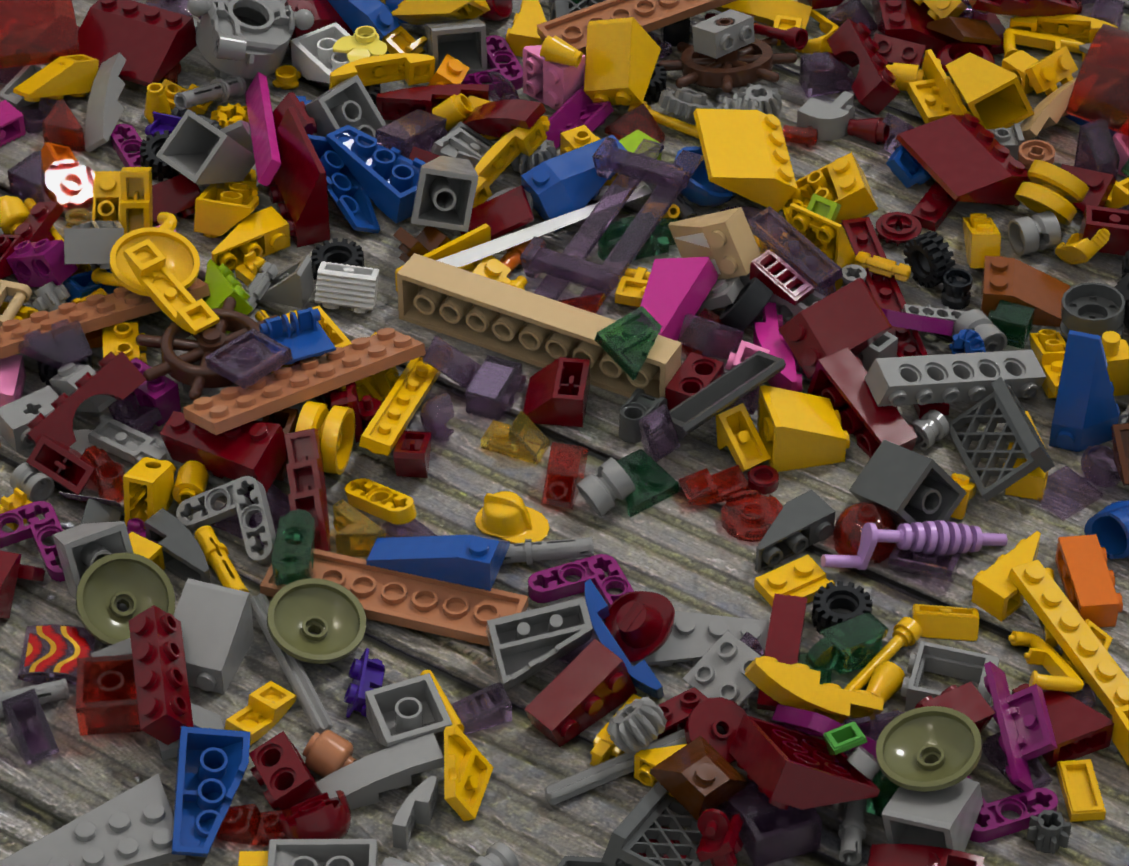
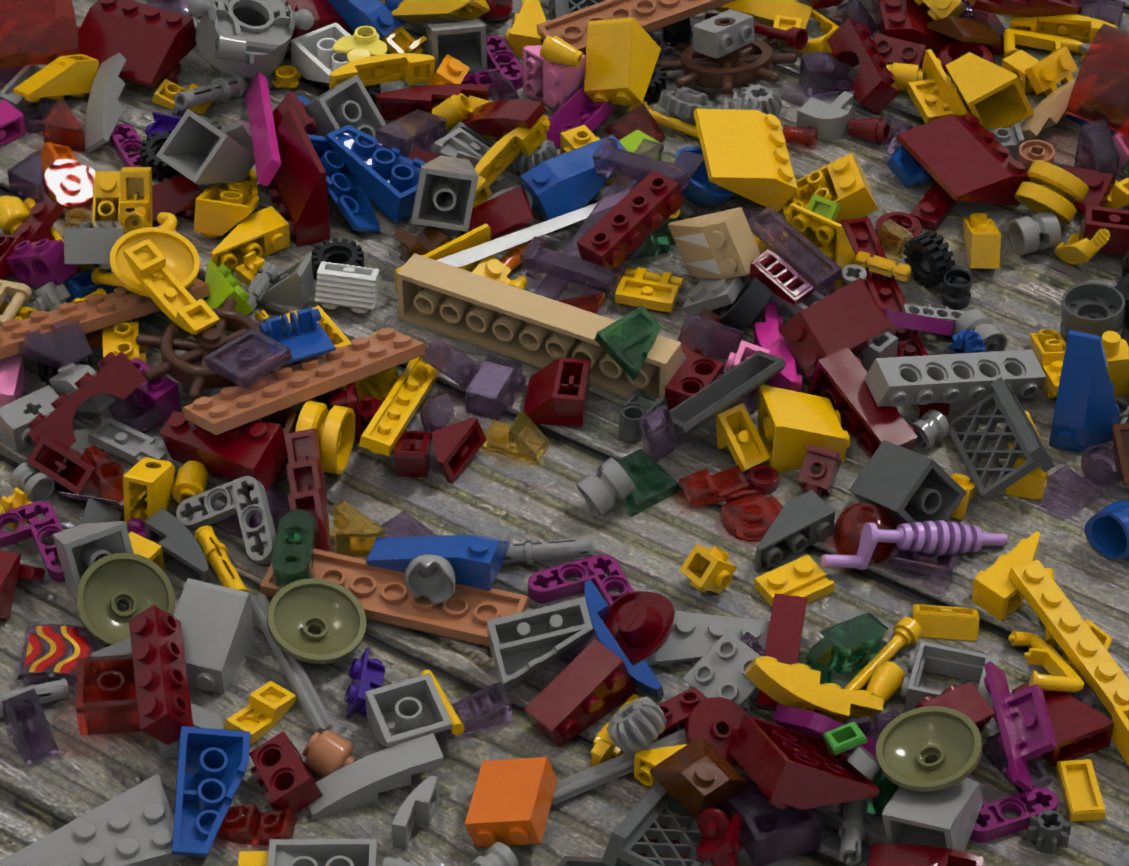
yellow cone [144,83,172,124] -> none
yellow gear [210,103,249,128] -> none
dark red cylinder [278,790,351,839] -> none
yellow beam [345,478,417,525] -> none
yellow wing [444,724,494,822] -> none
yellow piece [475,491,549,544] -> none
clear red slope [541,442,589,509] -> none
dark pink slope [634,257,719,341] -> none
black tyre [812,581,872,642] -> none
dark orange slope [981,256,1070,327] -> none
clear green brick [988,300,1035,349] -> none
orange brick [1055,534,1123,628] -> none
none -> yellow plate [119,206,152,234]
none -> light grey hair [405,554,455,604]
none -> dark red slope [431,417,487,484]
none -> orange brick [465,757,558,847]
none -> dark red brick [576,170,684,276]
none -> yellow brick [679,543,738,594]
none -> dark red brick [797,444,842,497]
none -> clear yellow slope [878,219,913,258]

